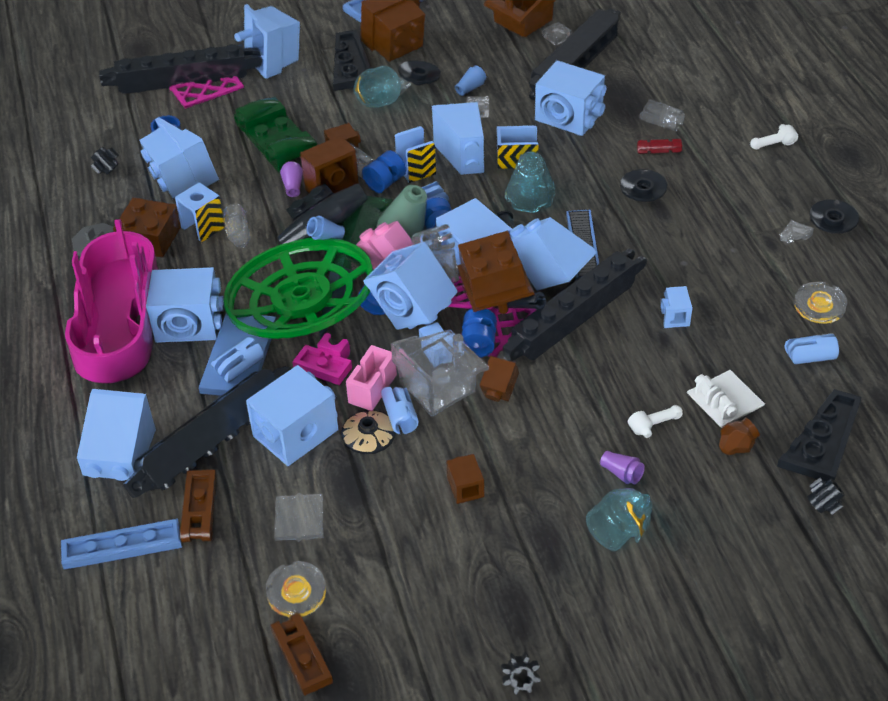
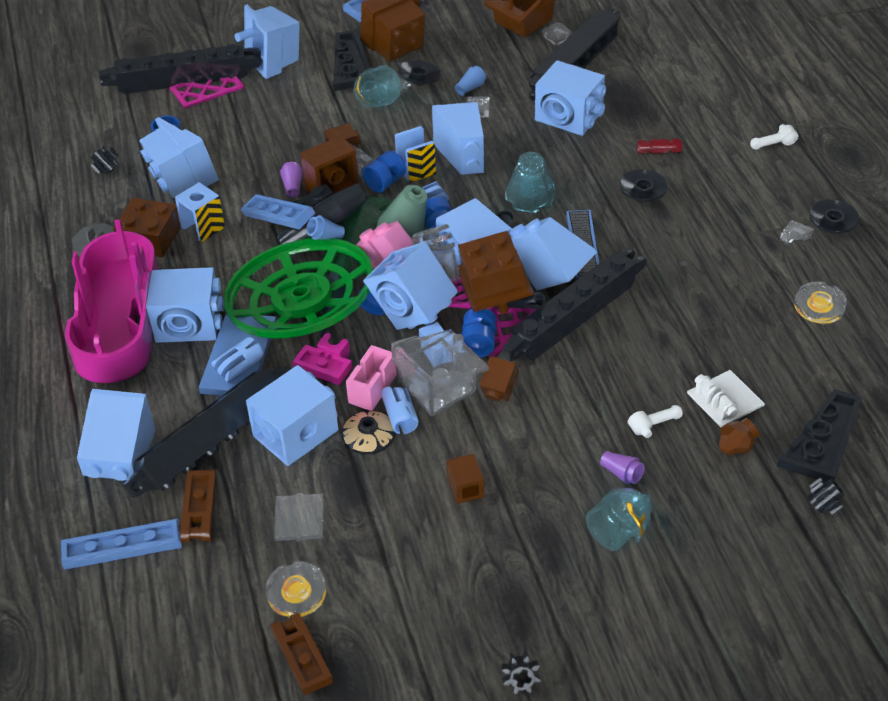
clear arm [223,204,251,248] -> none
dark green piece [234,97,317,173] -> none
piece [497,126,538,169] -> none
clear arm [639,99,685,131] -> none
light blue brick [661,286,692,328] -> none
light blue arm [784,333,839,364] -> none
none -> medium blue tile [241,194,315,229]

